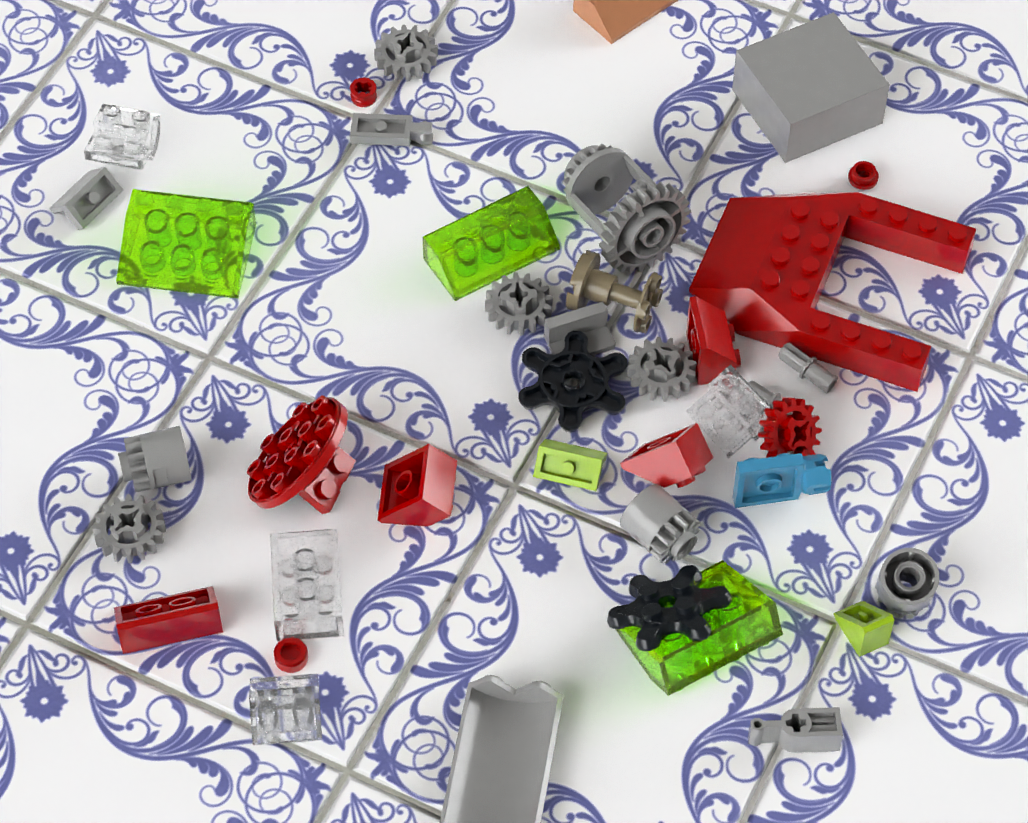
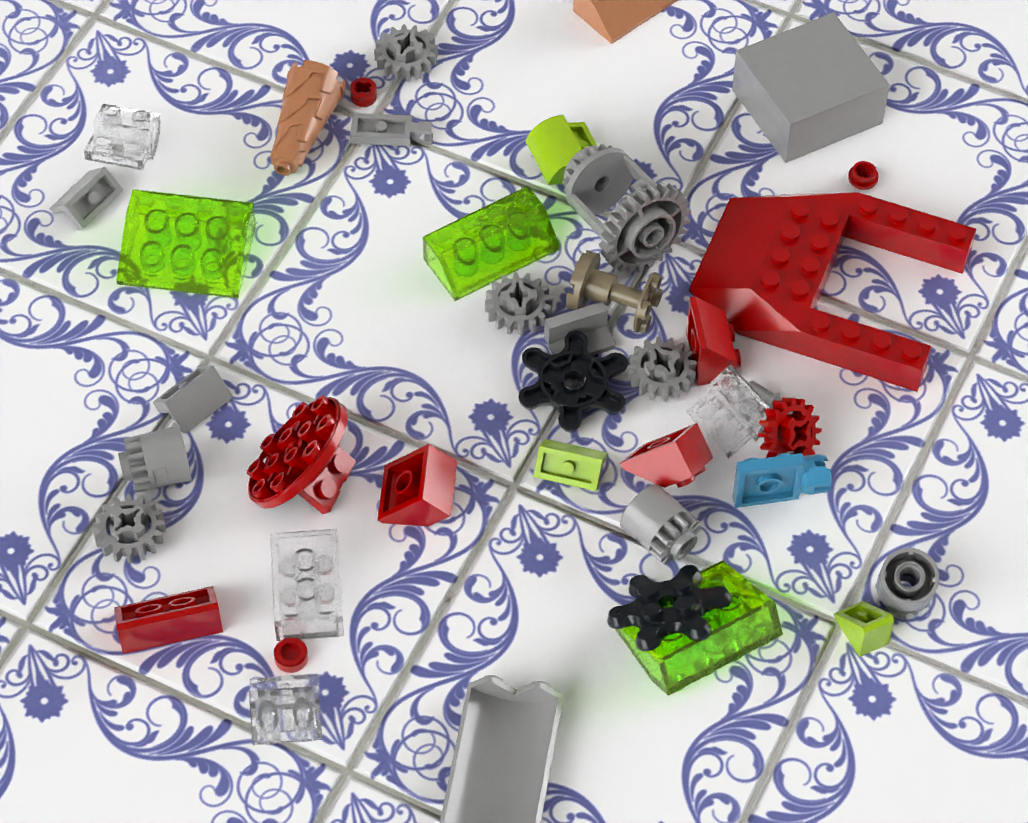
light grey piece [748,707,843,753] -> none
light grey axle [778,343,838,393] -> none
none -> light grey panel [153,365,233,433]
none -> nougat cone [270,60,346,176]
none -> lime brick [525,115,597,185]

